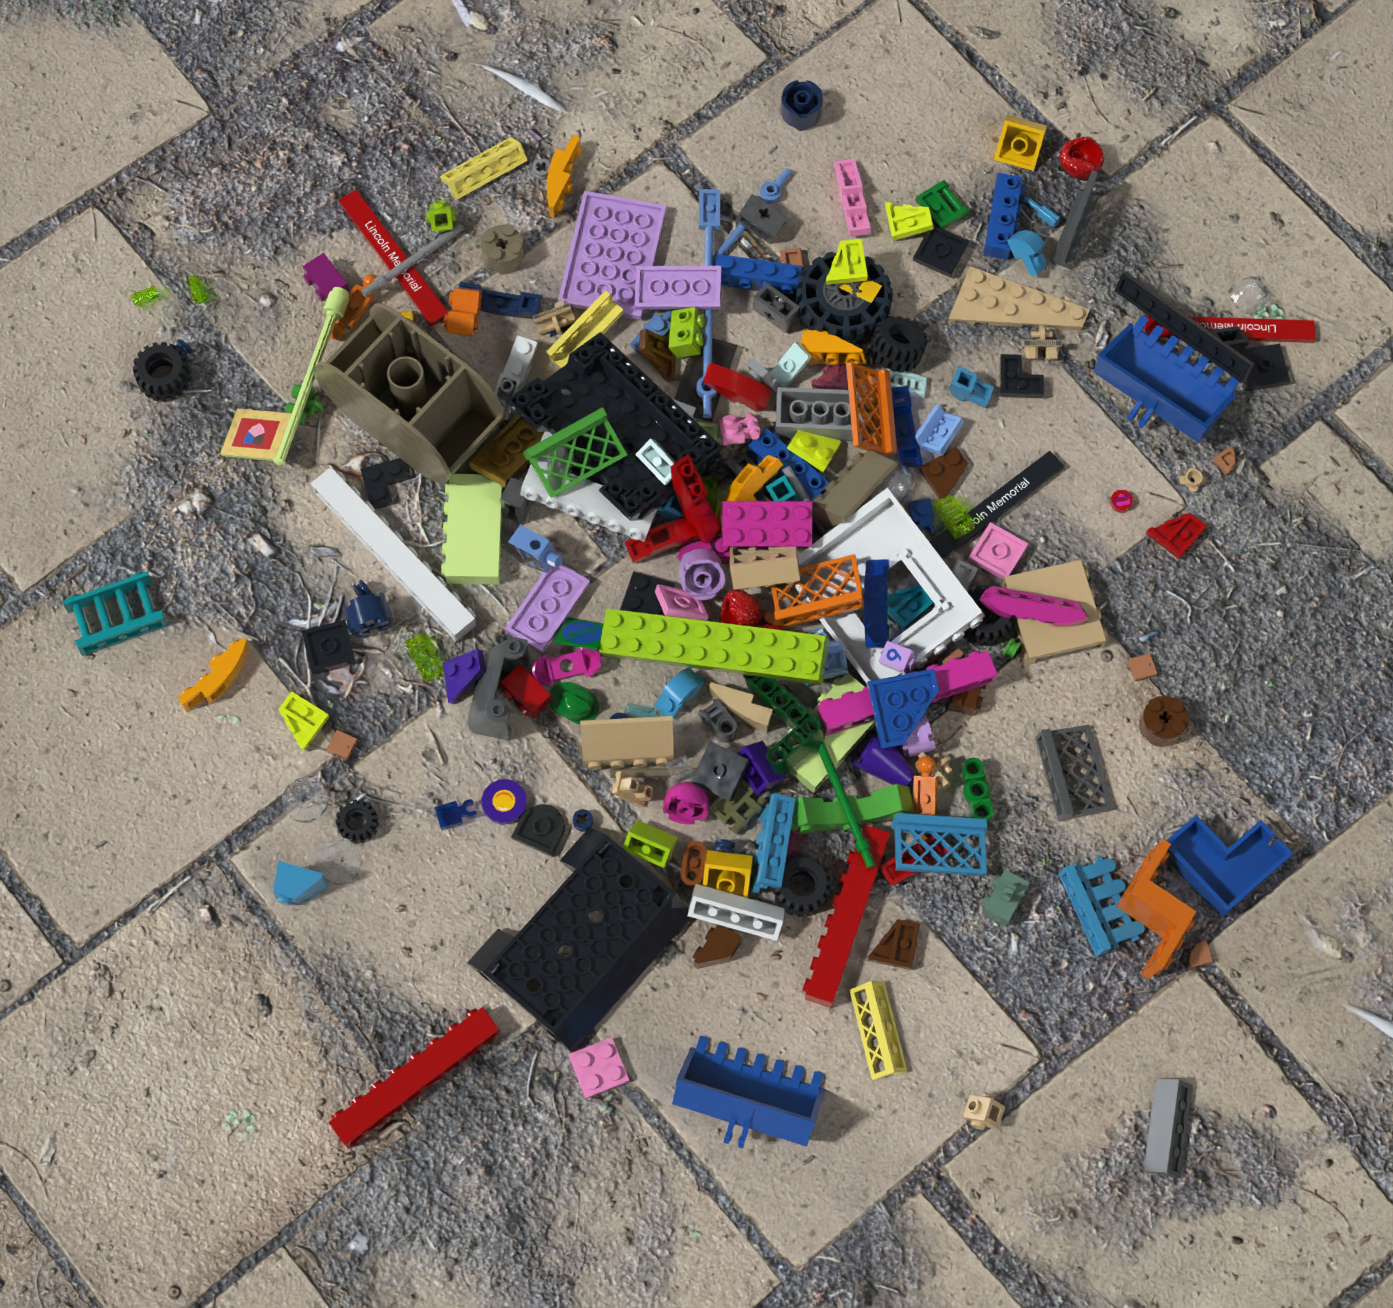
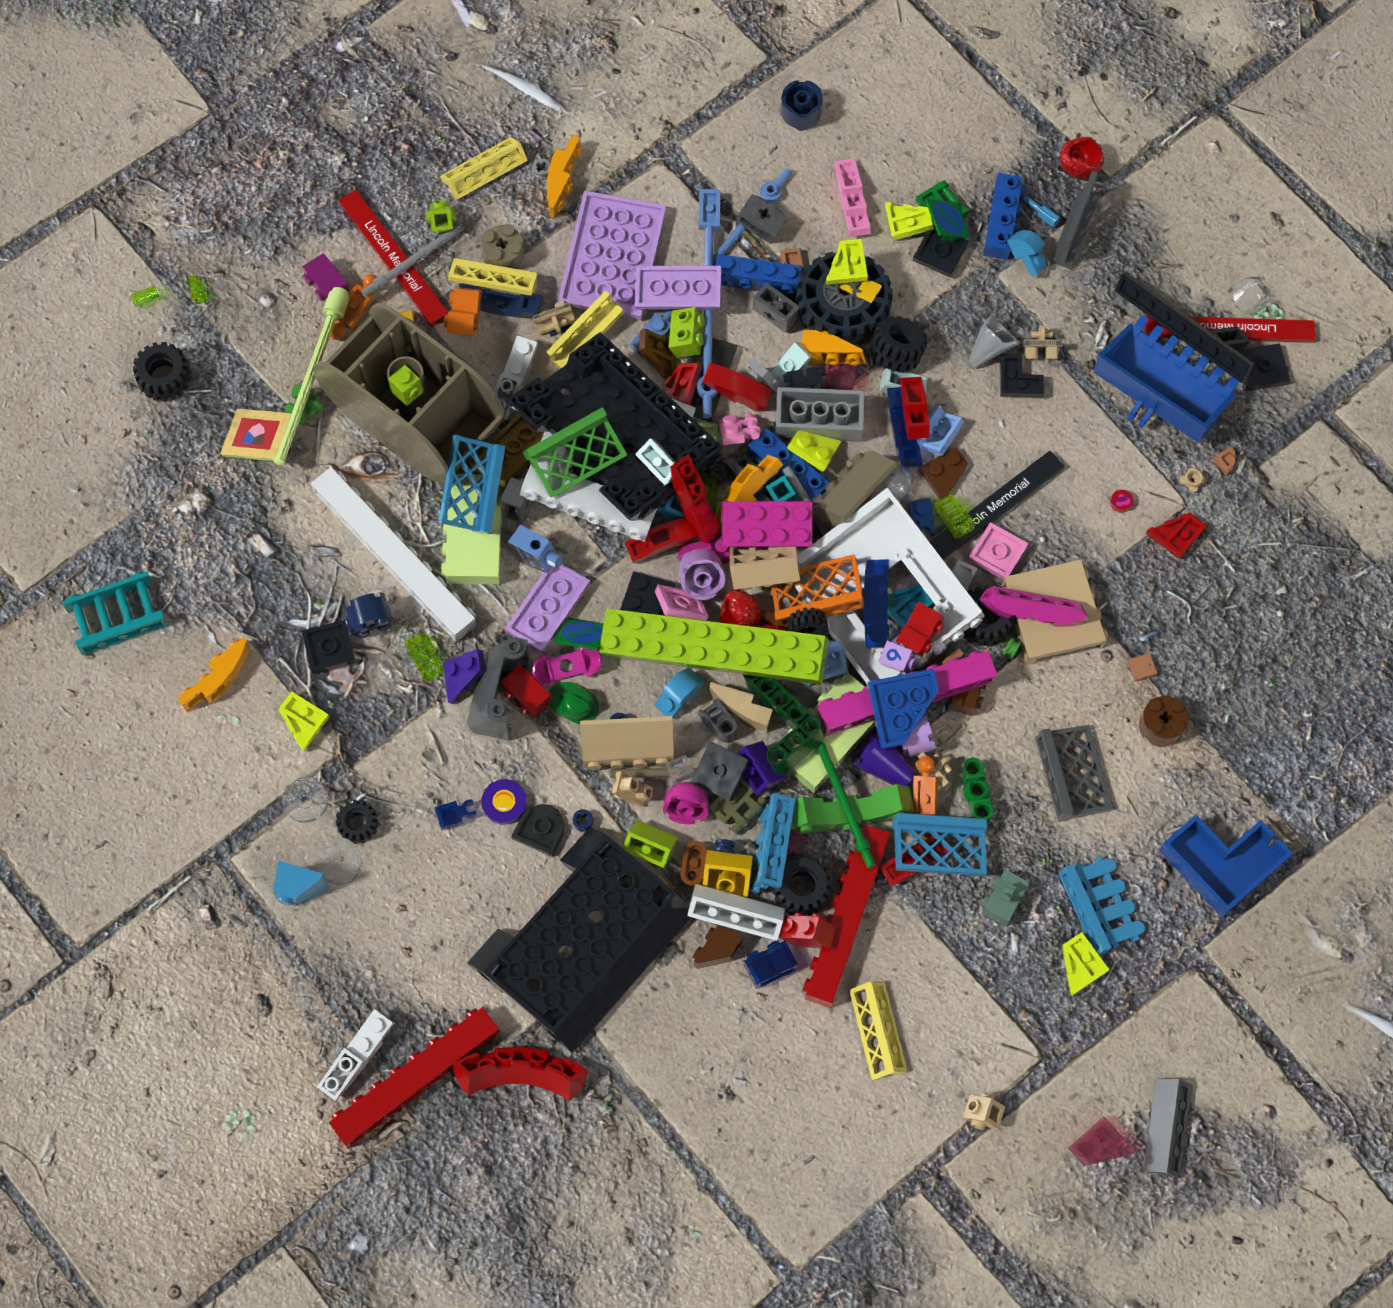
dark blue bush [175,339,193,359] -> none
nougat tile [327,730,358,761] -> none
dark blue bush [352,580,371,597] -> none
black plate [360,458,409,510] -> none
bright pink plate [568,1037,629,1099] -> none
clear light blue cone [624,703,659,718] -> none
blue piece [672,1036,825,1149] -> none
orange fence [846,362,897,457] -> none
reddish brown wing [867,919,920,970] -> none
tan wing [948,266,1090,331] -> none
dark azure brick [949,366,994,408] -> none
yellow slope [994,115,1047,171] -> none
orange bracket [1116,839,1196,979] -> none
nougat tile [1188,940,1213,969] -> none
none -> white slope [317,1009,394,1101]
none -> lime brick [388,365,424,406]
none -> dark azure fence [438,435,505,533]
none -> light yellow fence [448,258,537,296]
none -> red brick [453,1047,588,1102]
none -> red wing [663,363,702,405]
none -> clear blue brick [744,940,798,989]
none -> red brick [778,913,836,949]
none -> black hinge [783,365,828,389]
none -> black tyre [787,607,829,637]
none -> red brick [896,602,945,657]
none -> red slope [900,377,930,440]
none -> piece [925,199,970,242]
none -> light grey hat [968,316,1021,368]
none -> neon yellow wing [1062,932,1109,996]
none -> clear pink wing [1068,1116,1135,1166]

